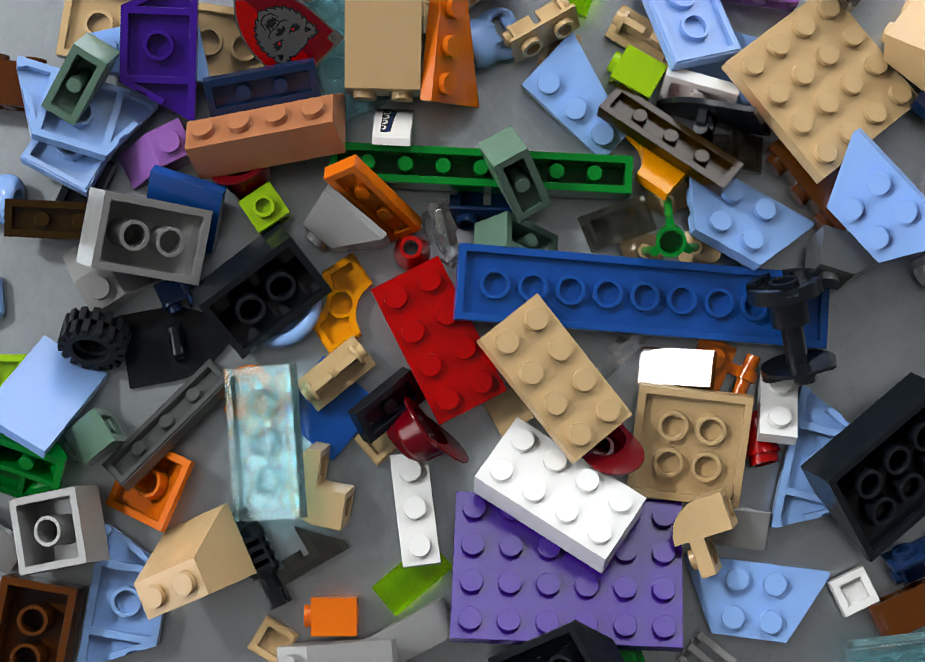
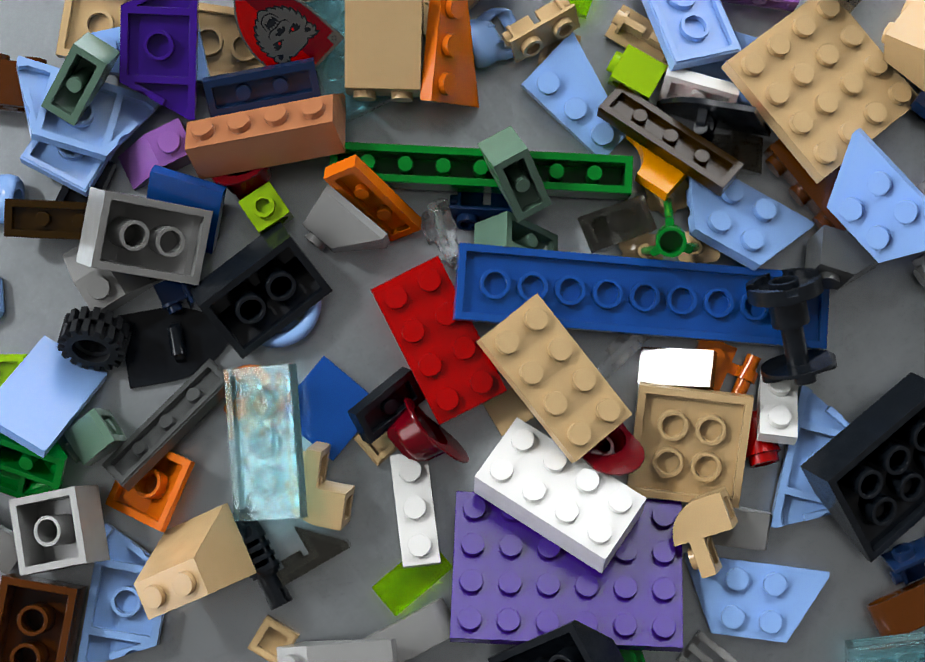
tan hinge [295,335,377,412] -> none
orange brick [304,595,359,637] -> none
light orange tile [313,252,374,354] -> none
white slope [372,108,414,146] -> none
red cone [394,234,431,270] -> none
white plate [827,566,880,617] -> none

